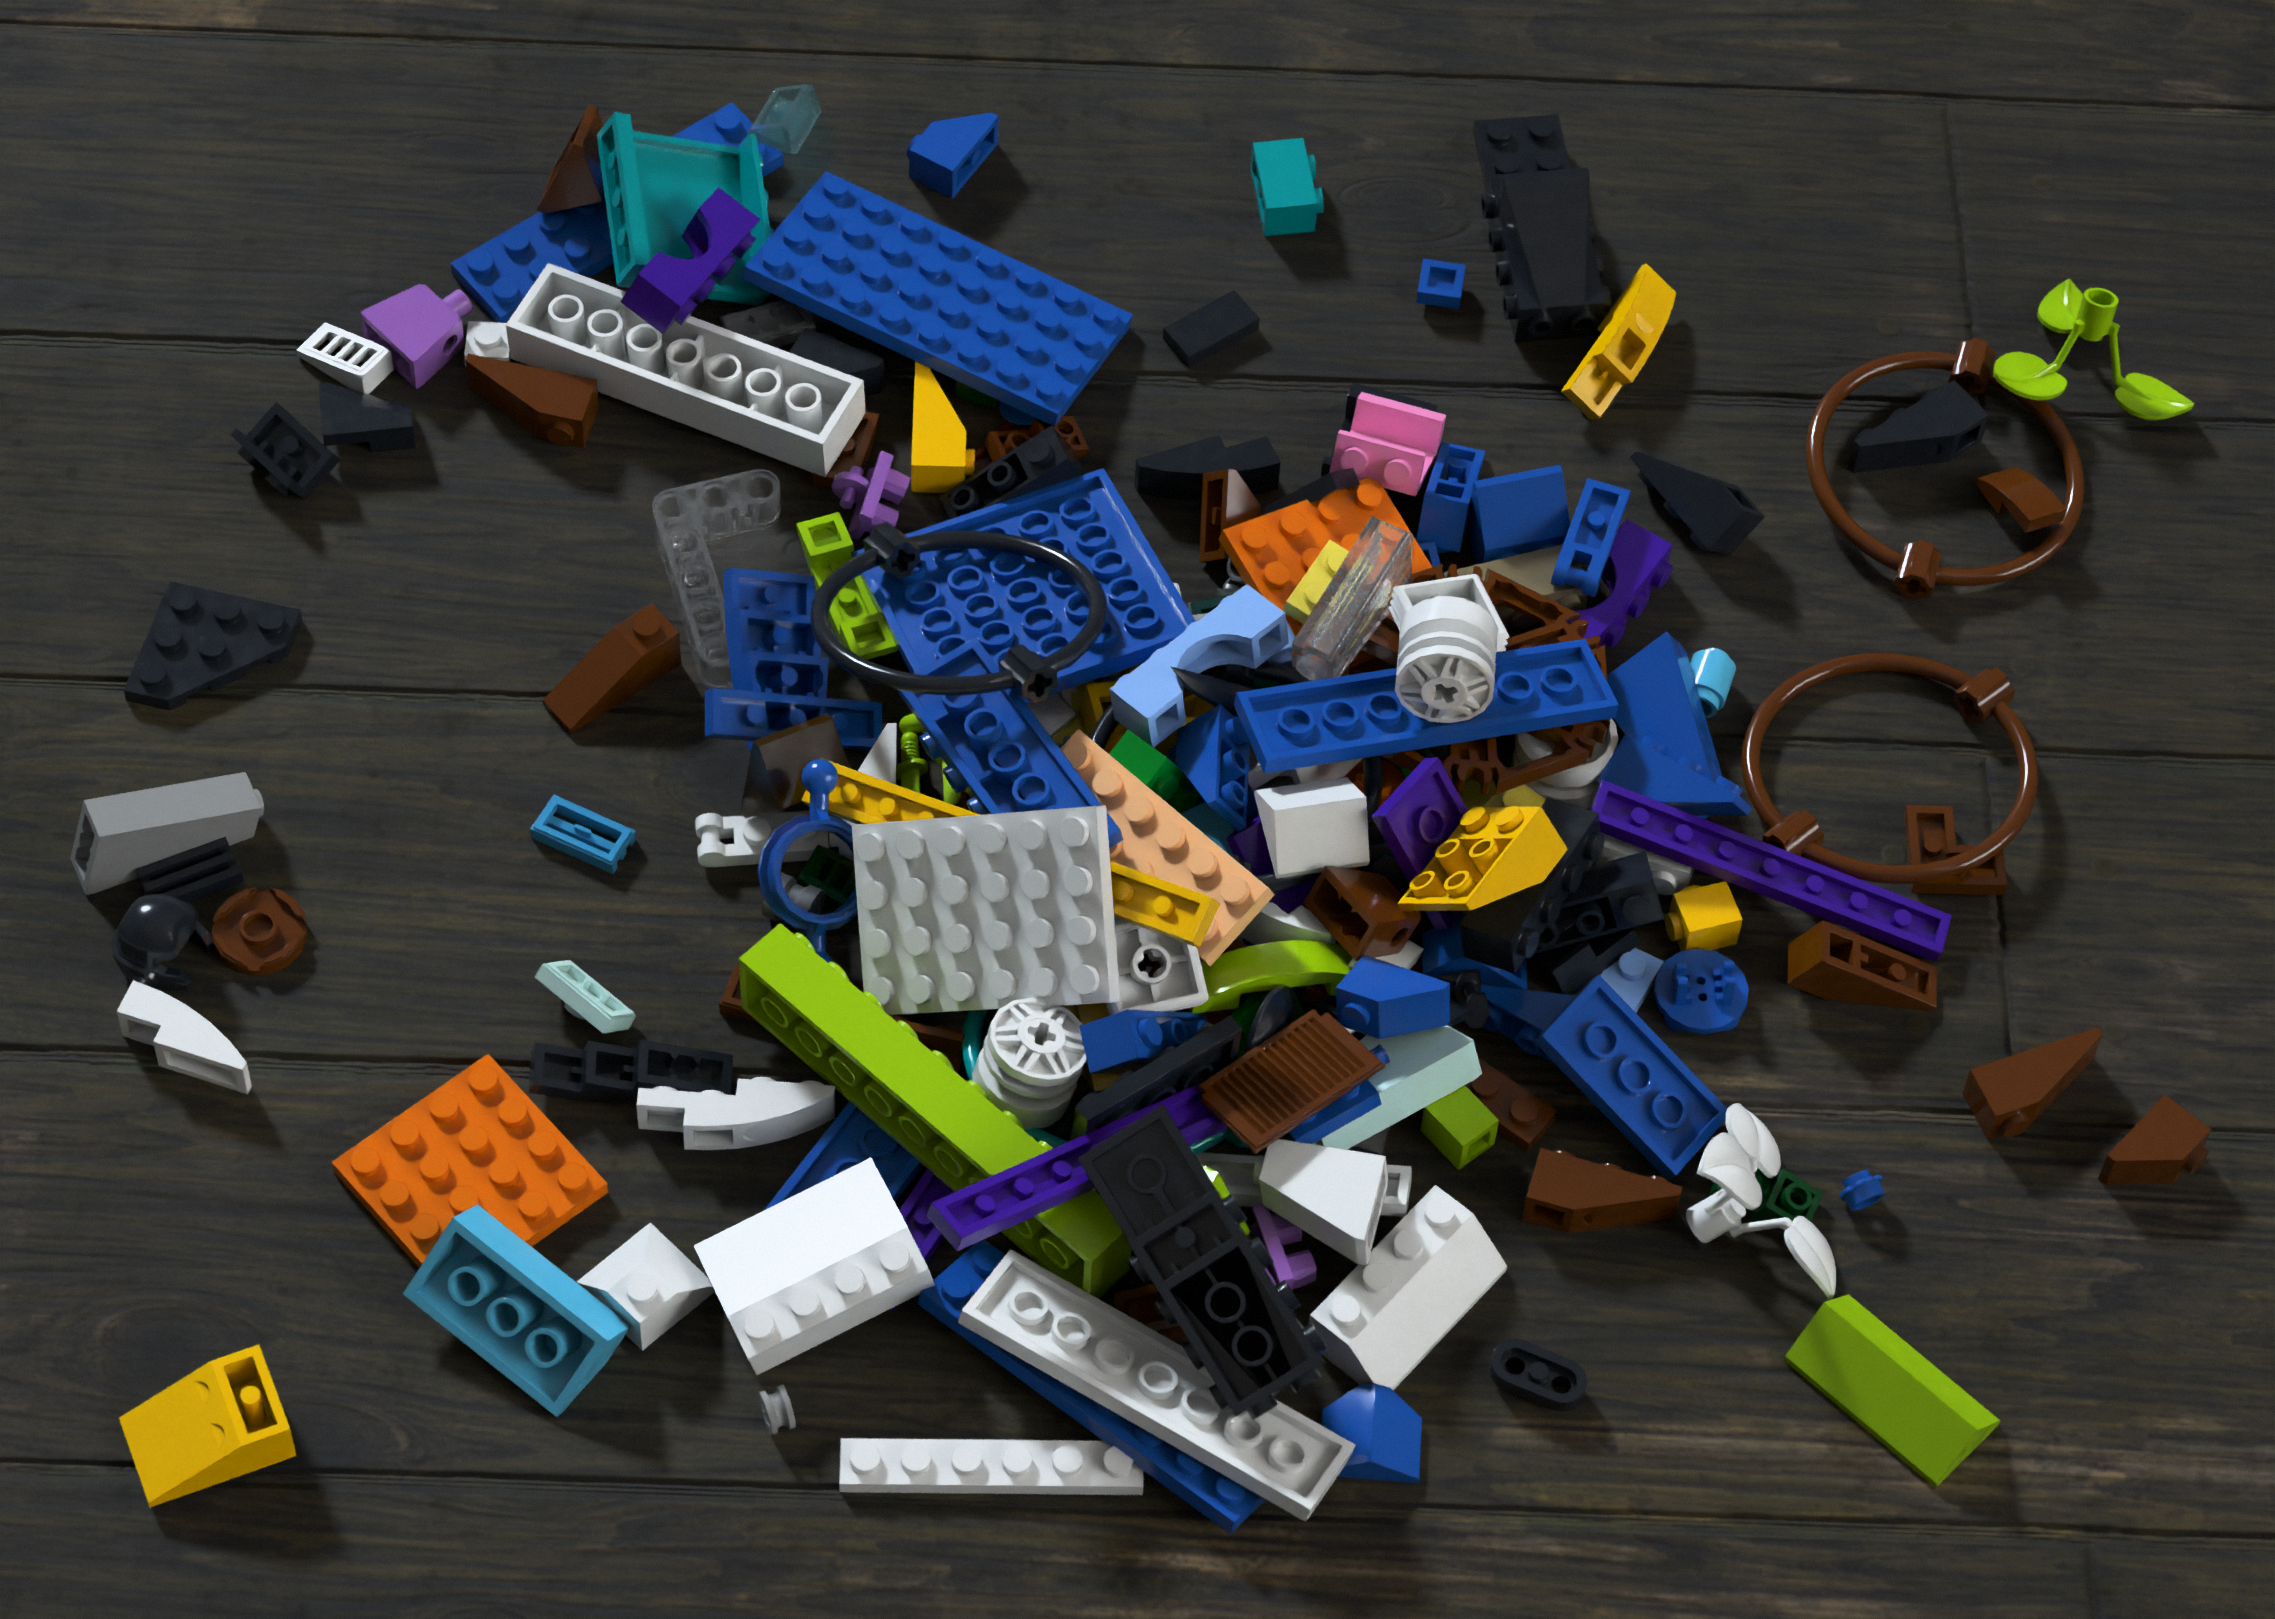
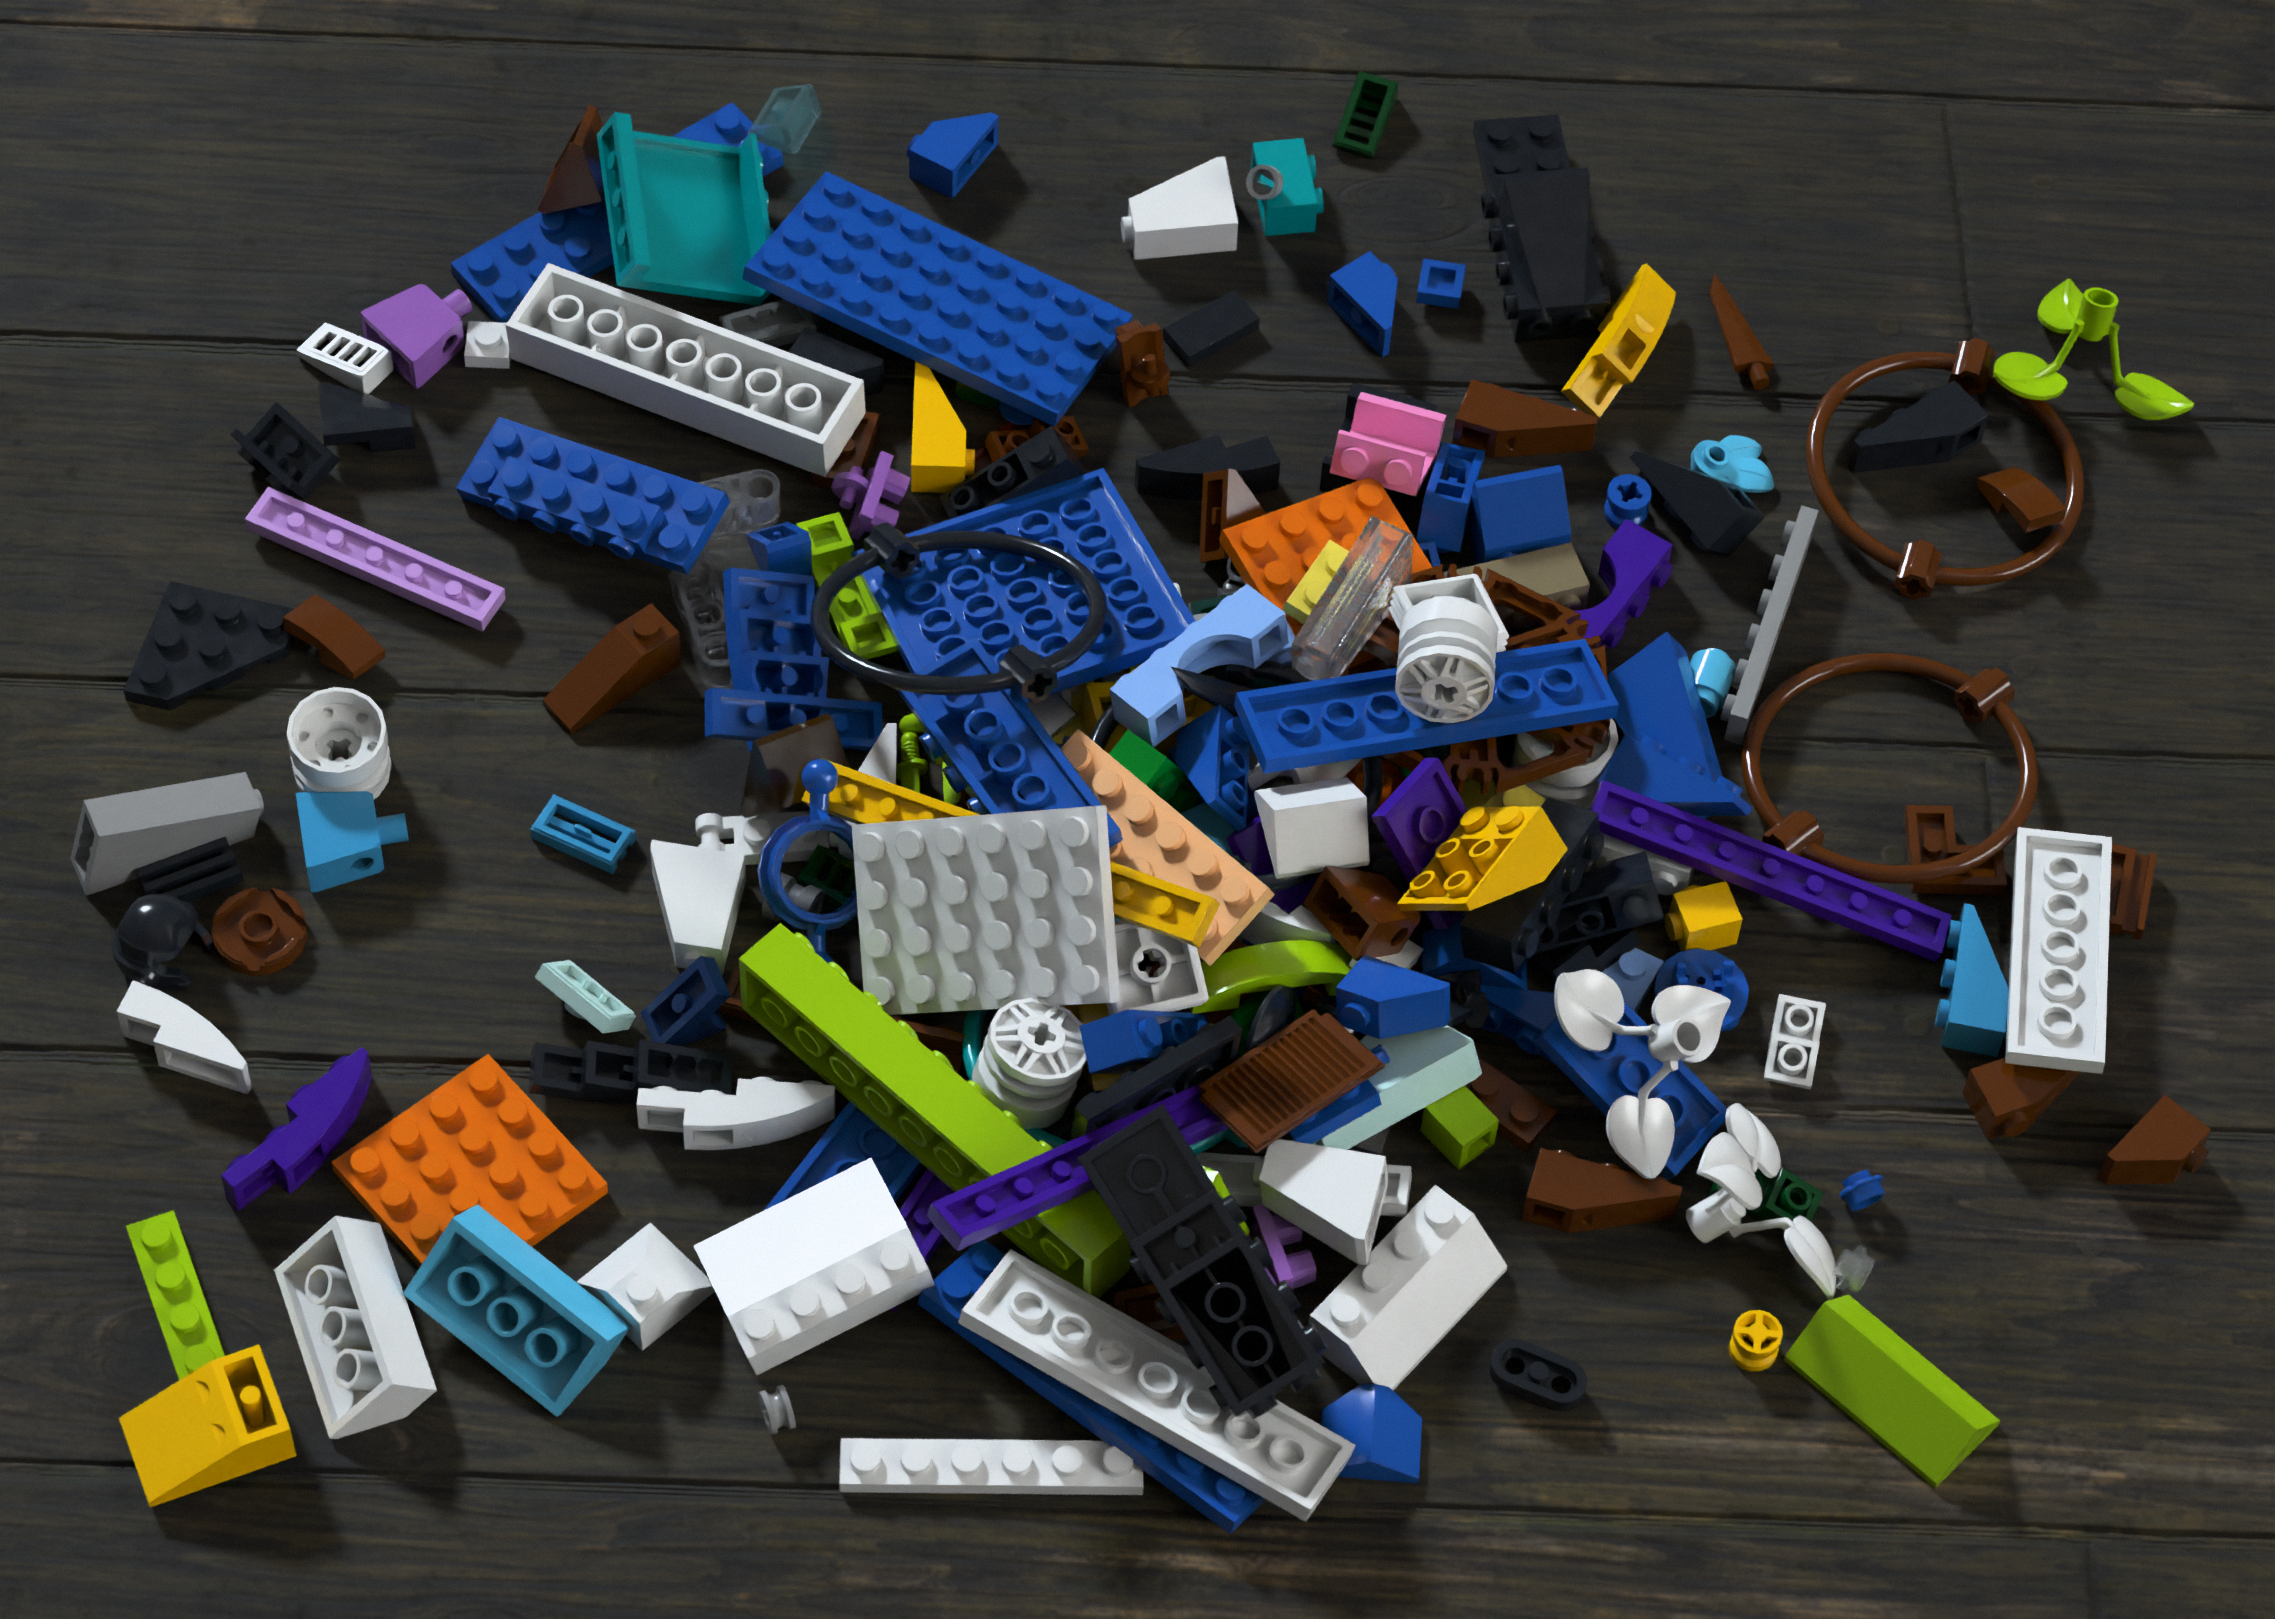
reddish brown slope [465,354,599,448] -> none
dark purple arch [620,187,760,334] -> none
black tile [1261,468,1360,515] -> none
blue plate [1551,478,1631,597] -> none
reddish brown slope [1788,920,1937,1011] -> none
none -> lime plate [126,1210,225,1380]
none -> dark purple slope [221,1047,372,1211]
none -> lavender plate [245,487,506,632]
none -> white slope [274,1215,437,1439]
none -> reddish brown slope [283,594,386,680]
none -> white wheel [287,687,391,799]
none -> dark azure torso [295,791,409,893]
none -> blue plate [455,417,730,575]
none -> dark blue slope [640,956,731,1046]
none -> white slope [650,840,746,975]
none -> blue slope [746,522,812,576]
none -> reddish brown hips [1115,321,1171,407]
none -> white slope [1121,157,1238,260]
none -> light grey hinge [1246,165,1284,200]
none -> blue slope [1327,251,1398,357]
none -> dark green slope [1332,71,1399,159]
none -> reddish brown slope [1452,379,1598,458]
none -> white plant [1554,969,1731,1179]
none -> blue wheel [1603,474,1652,529]
none -> medium azure plate [1691,435,1774,493]
none -> reddish brown bar [1709,273,1774,390]
none -> light grey plate [1720,505,1819,745]
none -> yellow wheel [1729,1310,1783,1372]
none -> white slope [1763,994,1826,1090]
none -> clear plate [1833,1245,1875,1293]
none -> dark azure slope [1935,903,2009,1057]
none -> white plate [2005,827,2112,1074]
none -> reddish brown plate [2109,844,2157,940]

